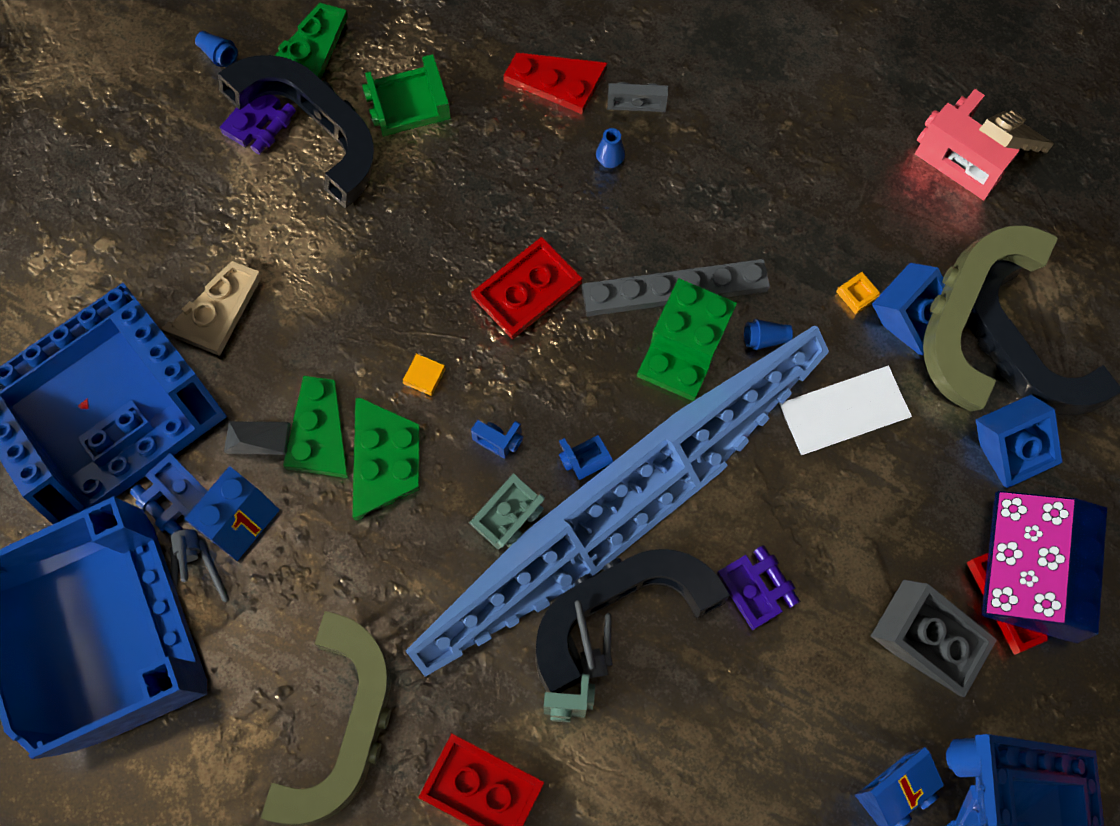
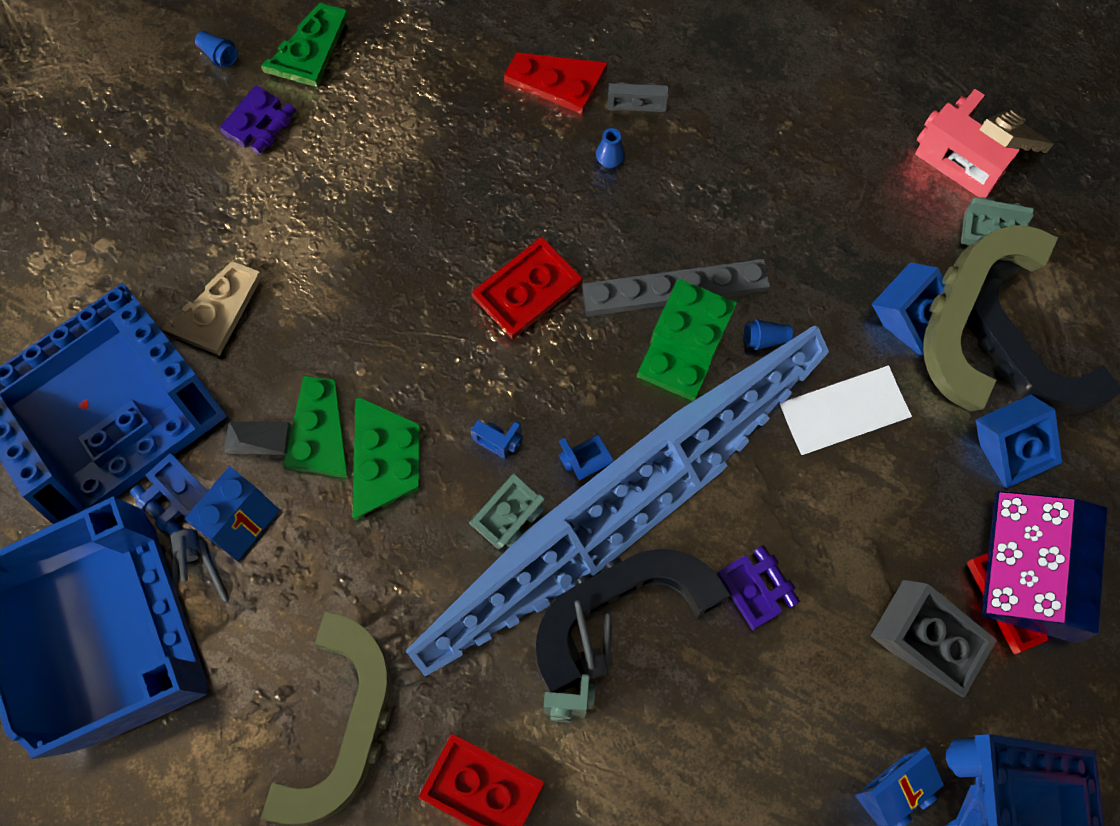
black arch [218,55,374,209] -> none
green panel [362,54,451,137] -> none
light orange tile [403,353,446,396] -> none
light orange tile [836,272,881,315] -> none
none -> sand green bracket [961,197,1034,245]

